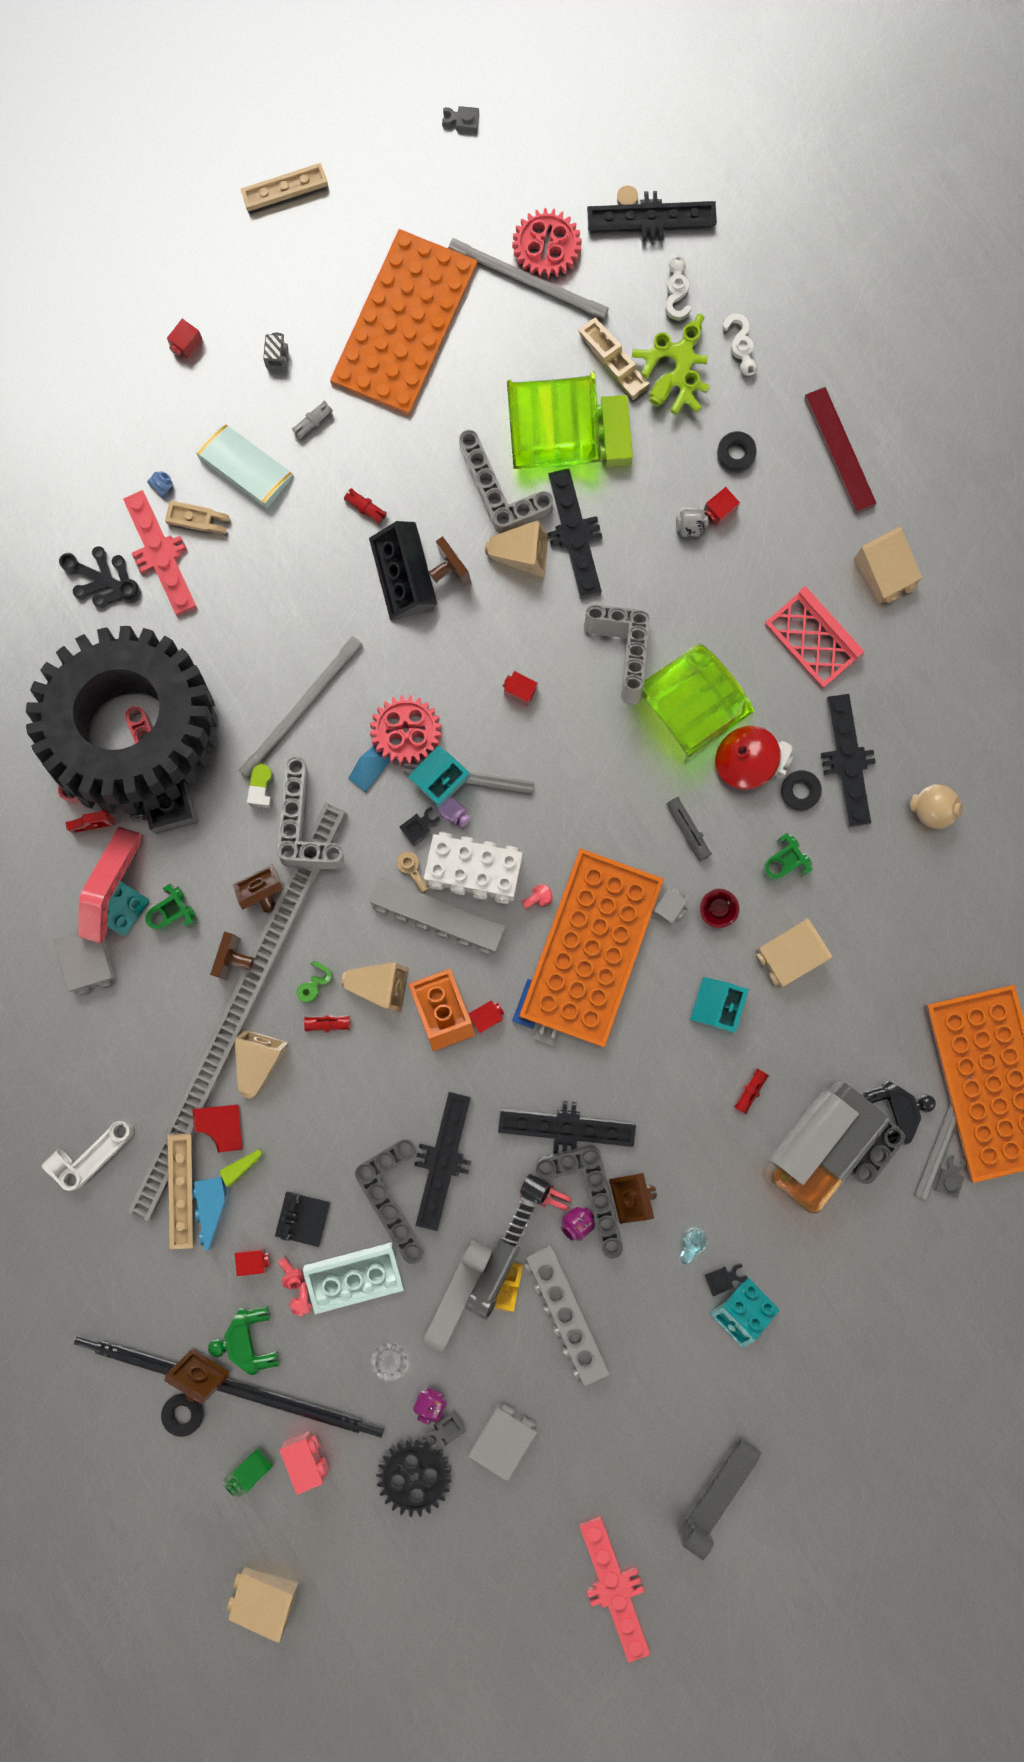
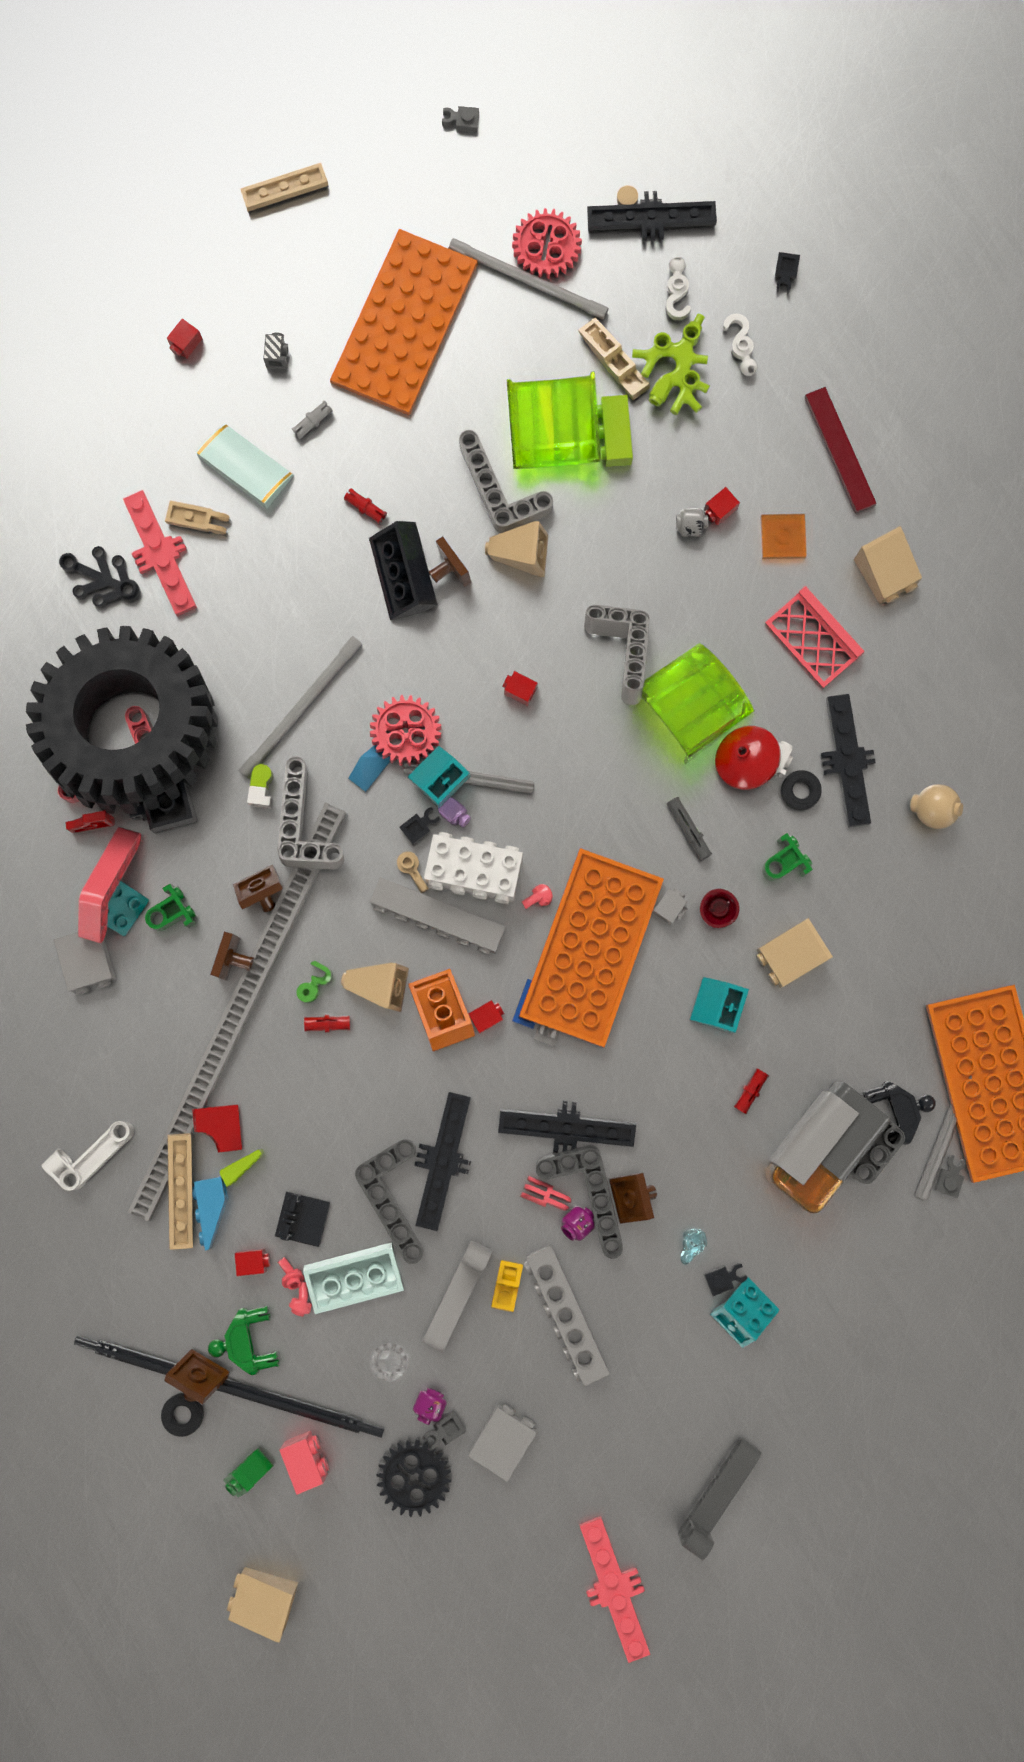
medium blue plate [147,471,173,498] -> none
tan slope [235,1030,288,1098] -> none
piece [465,1173,551,1320] -> none
black hinge [548,468,603,599] -> none
black tyre [717,431,757,472] -> none
none -> clear orange tile [760,514,807,559]
none -> black plate [775,252,800,293]

